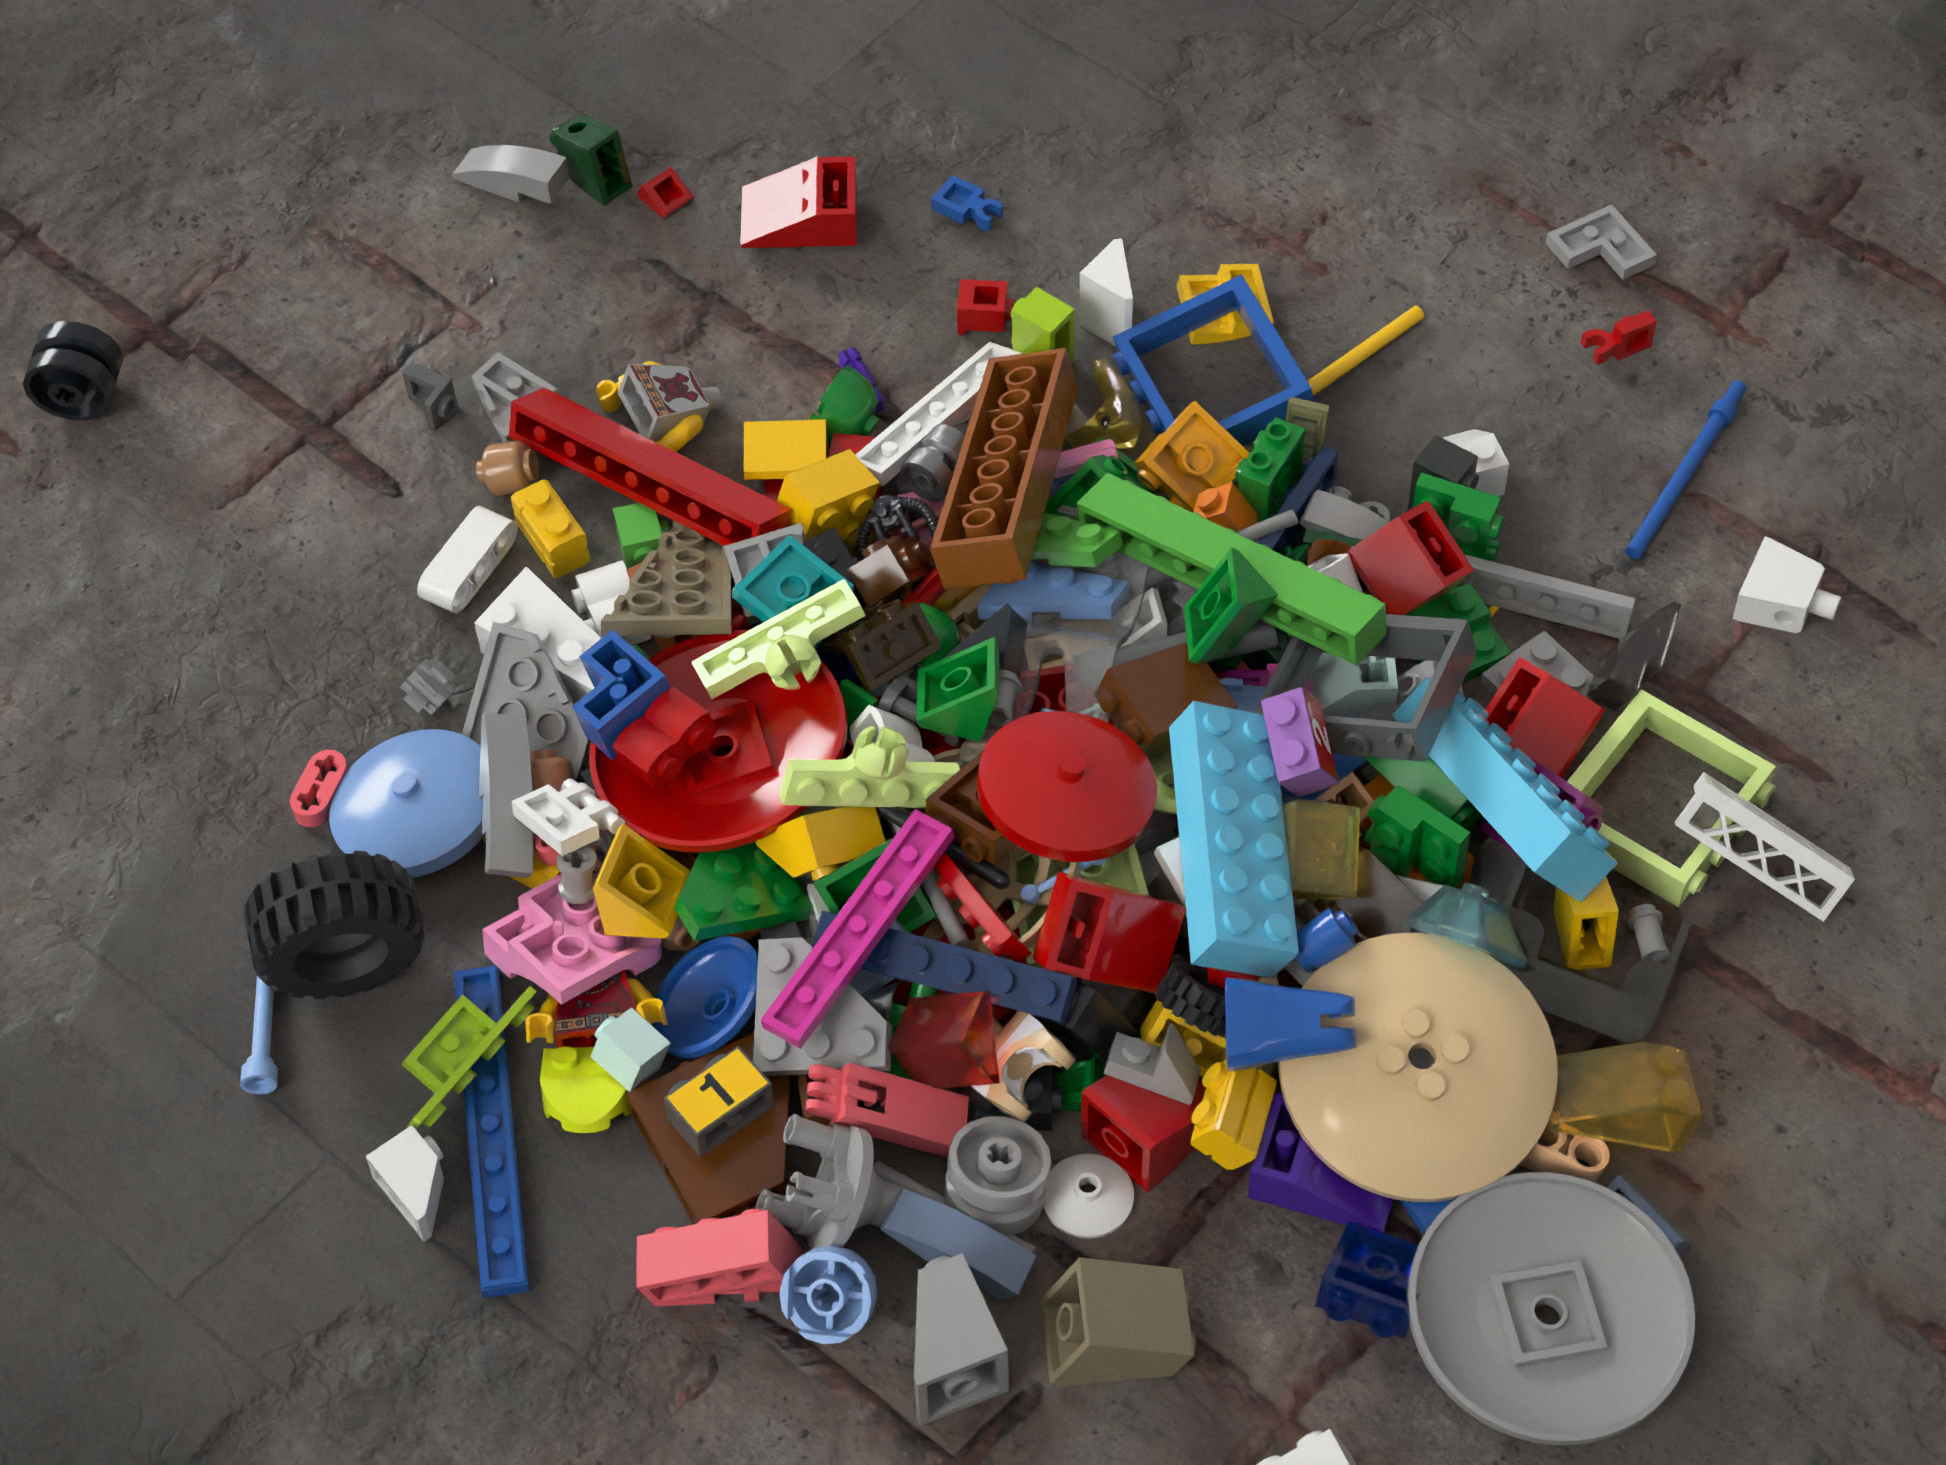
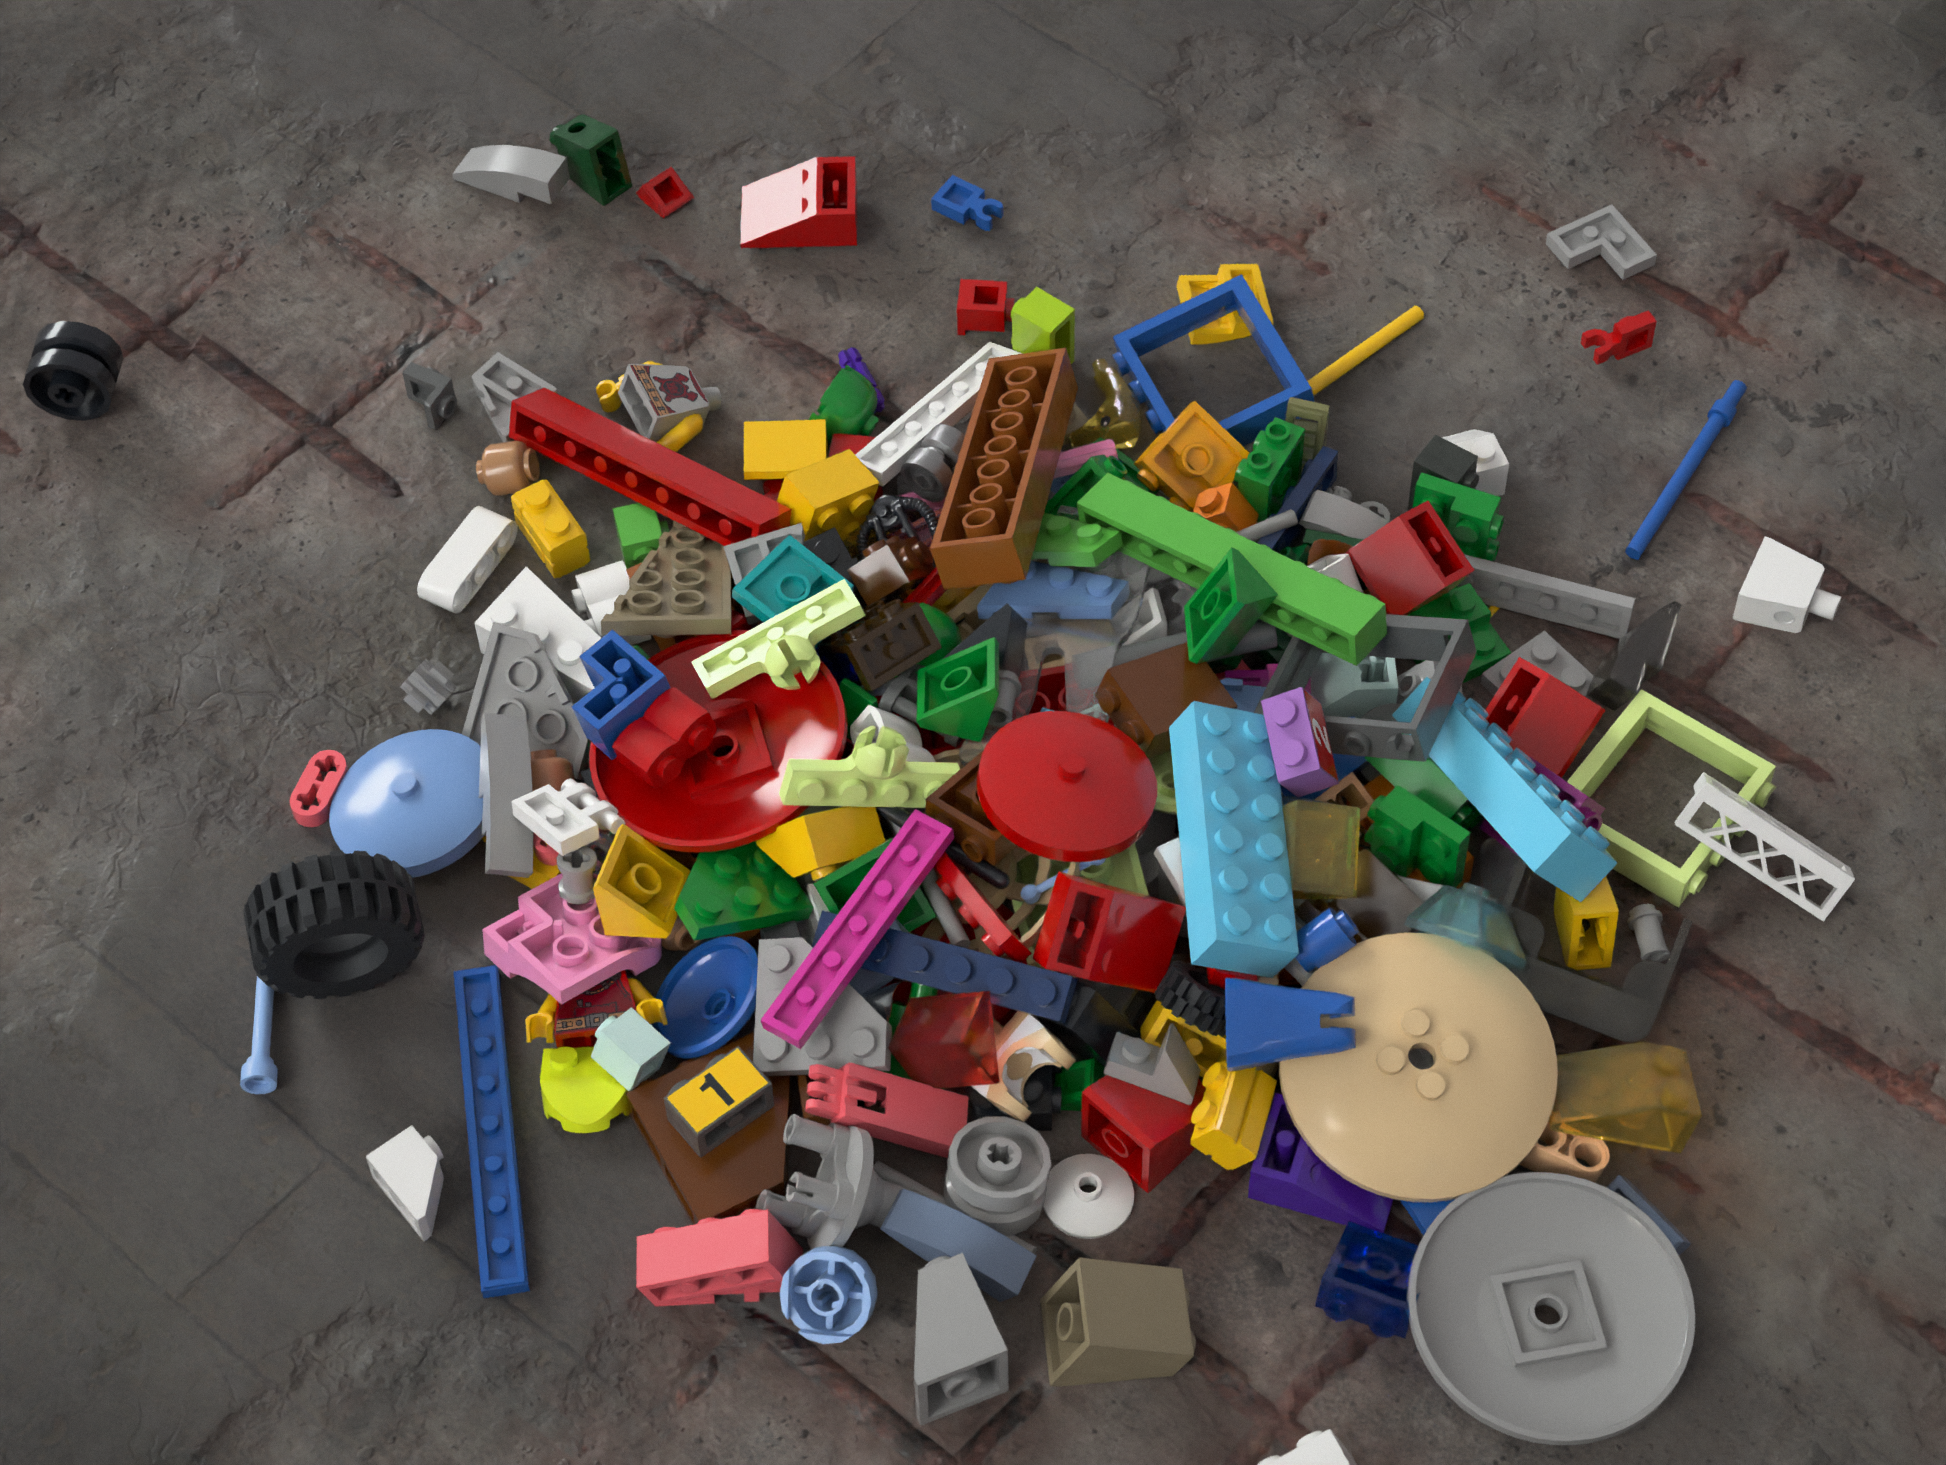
lime bracket [401,986,537,1130] -> none
white slope [1079,238,1133,346] -> none

